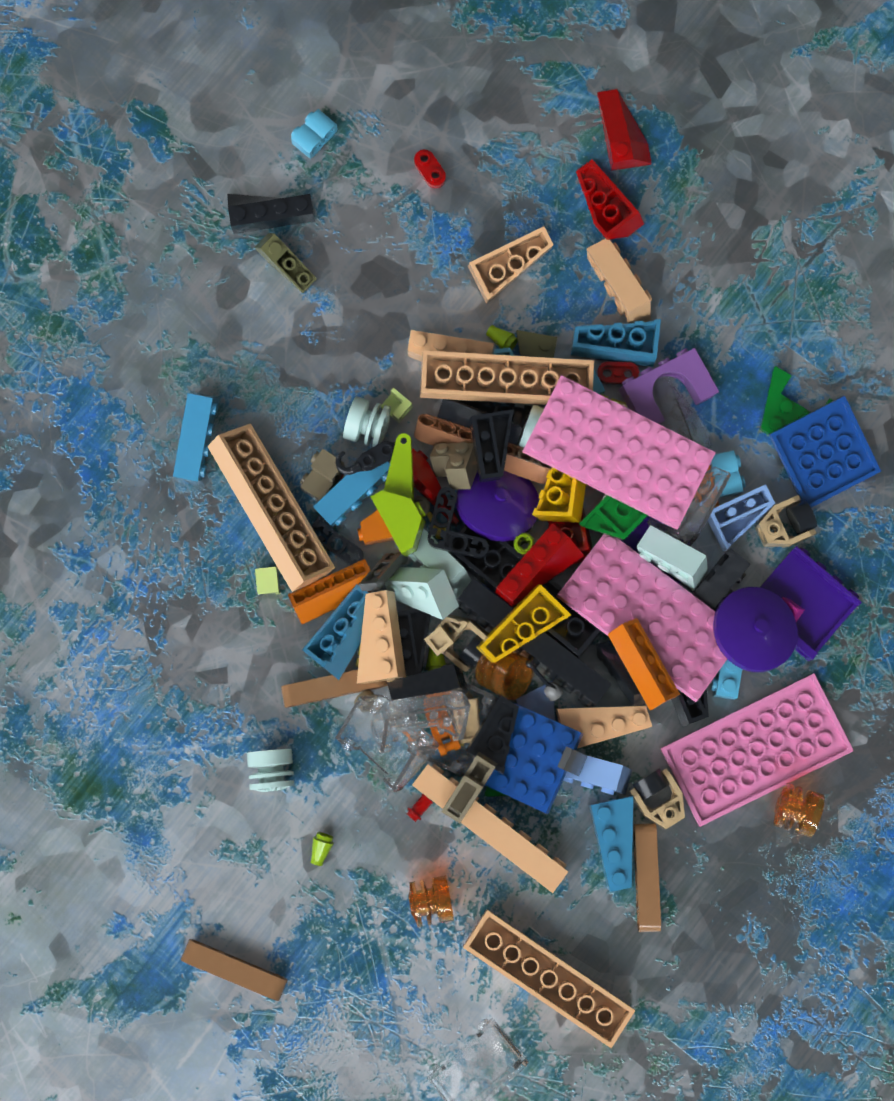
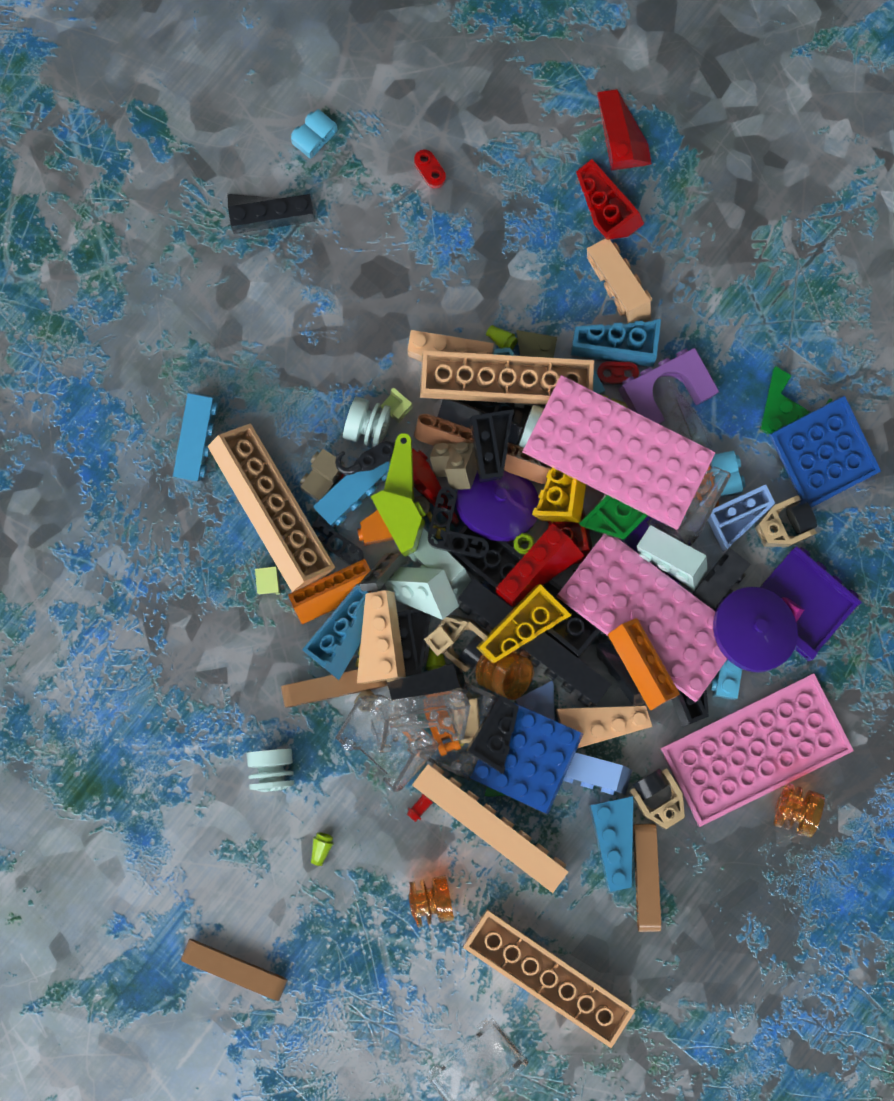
olive slope [254,233,317,293] -> none
dark tan slope [441,752,498,824] -> none
light nougat wedge [468,226,553,304] -> none
hinge [525,659,563,701] -> none
dark grey slope [557,747,587,776] -> none

